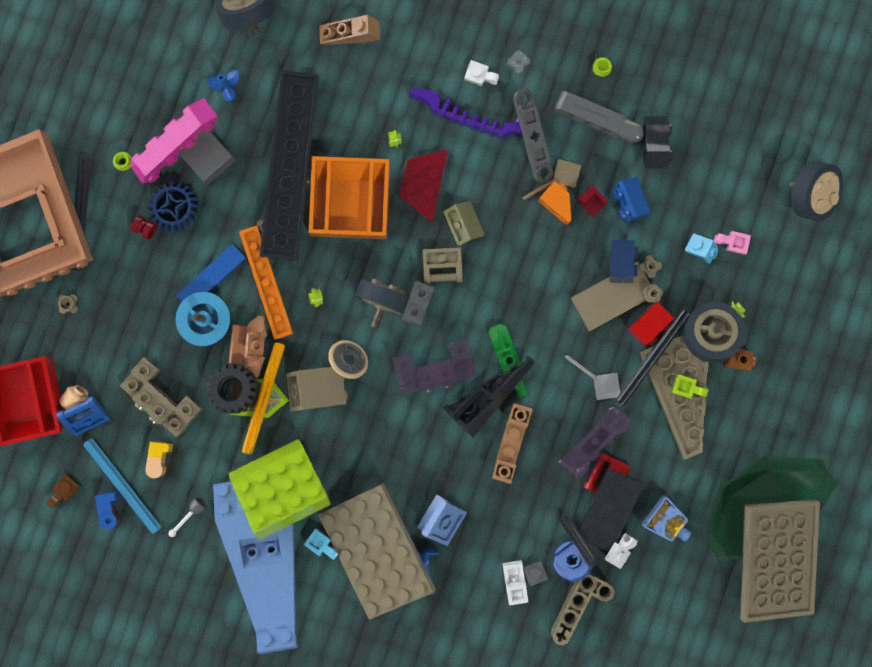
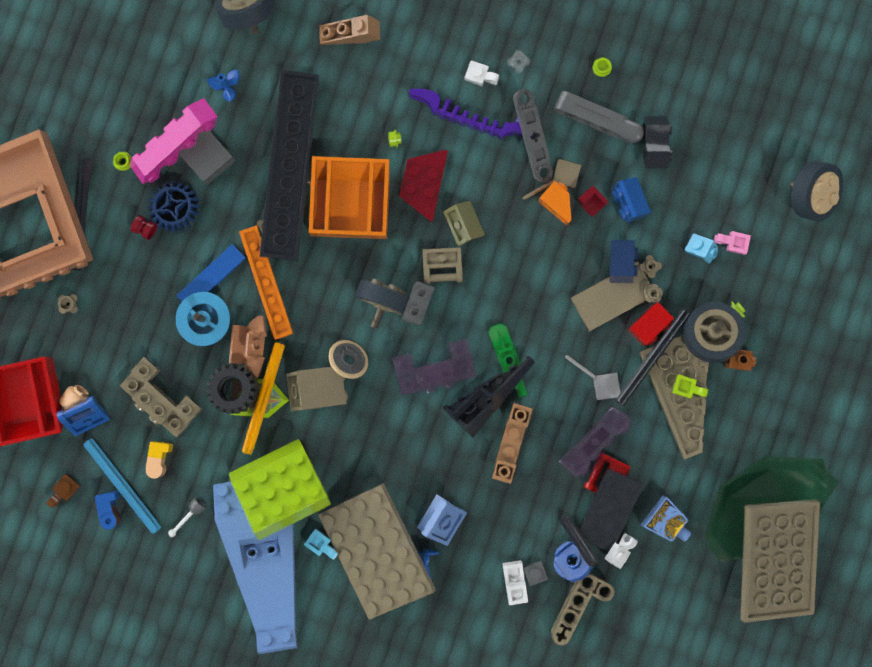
lime plate [308,288,323,308] -> none

